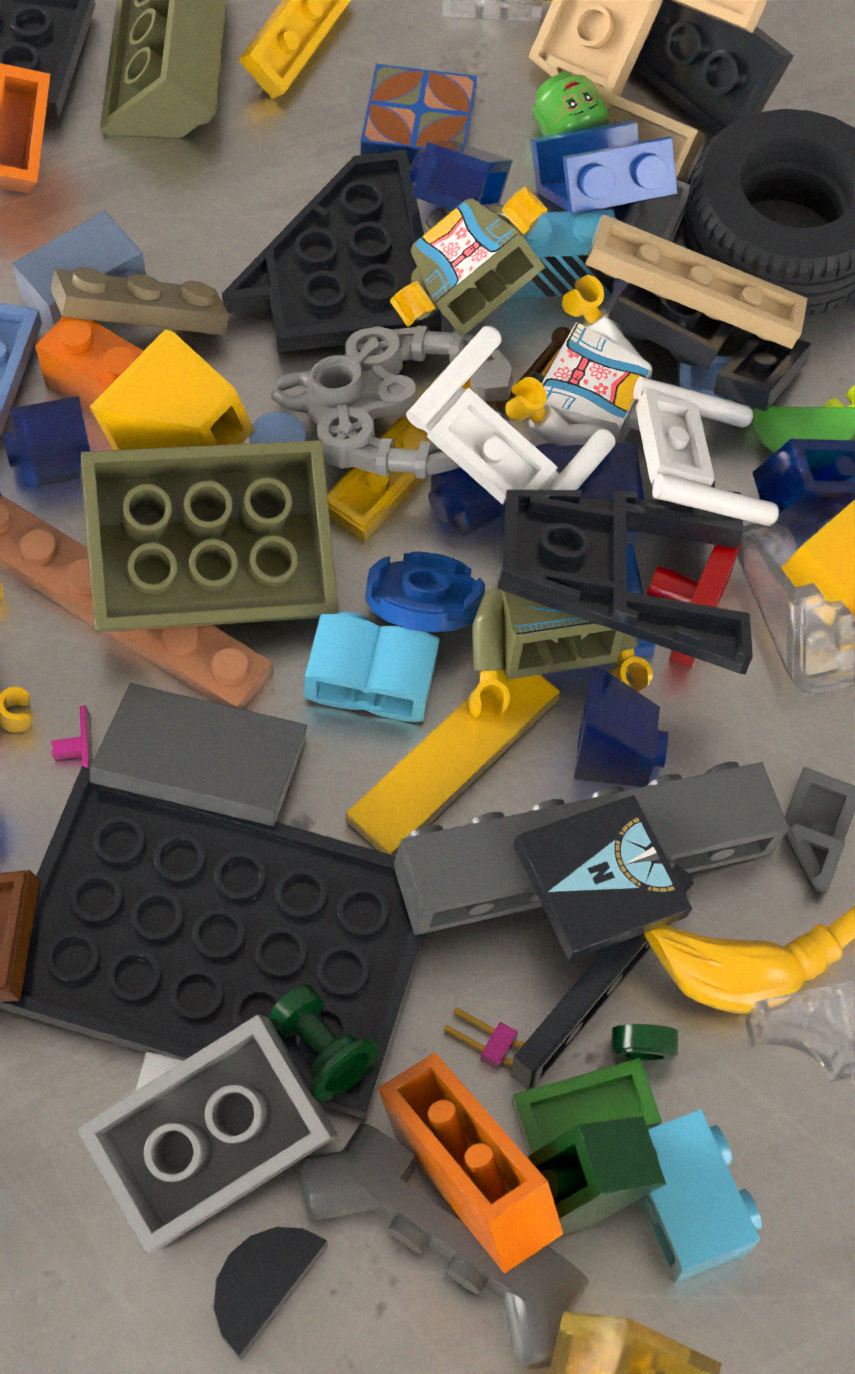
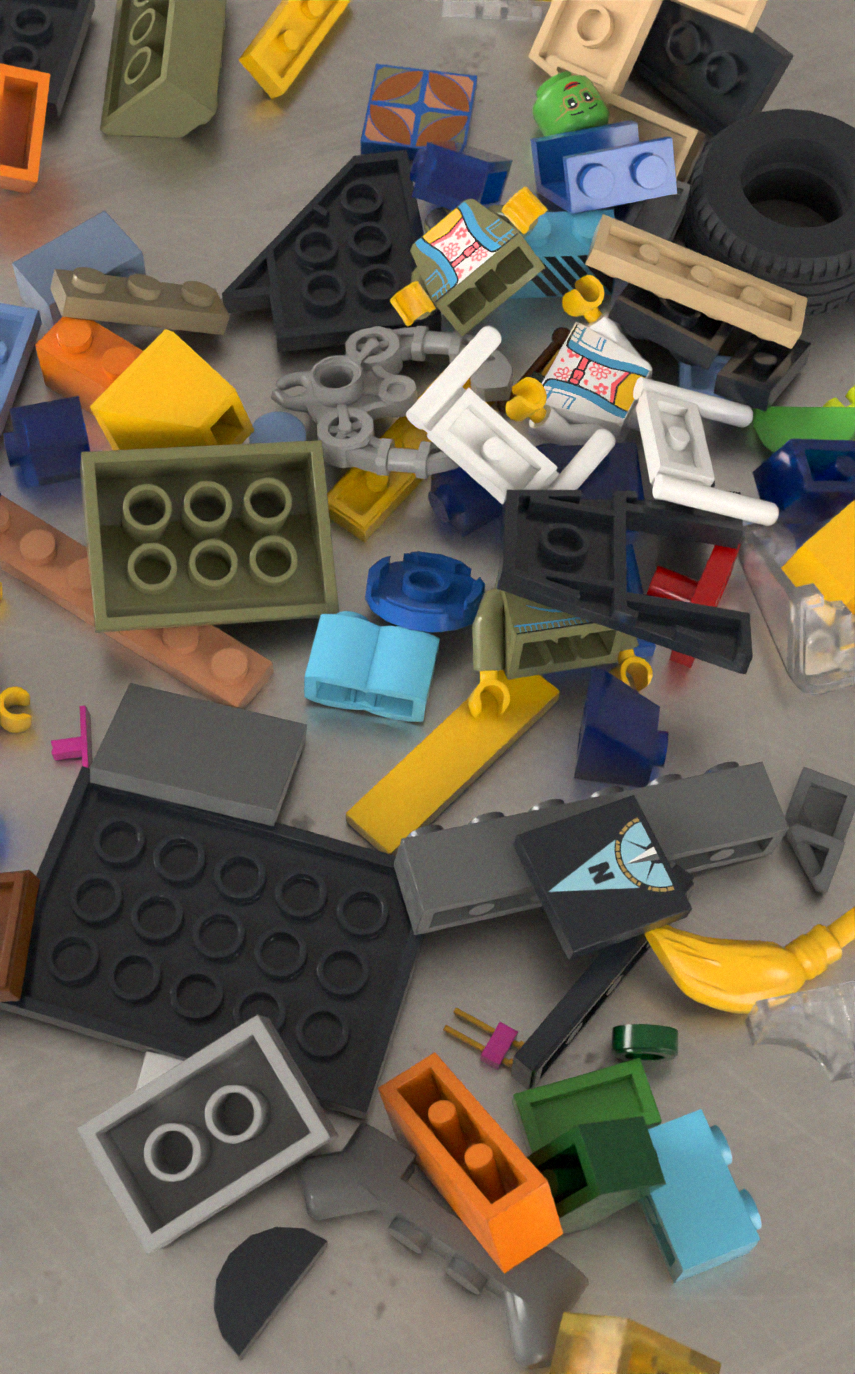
dark green piece [269,984,380,1102] -> none

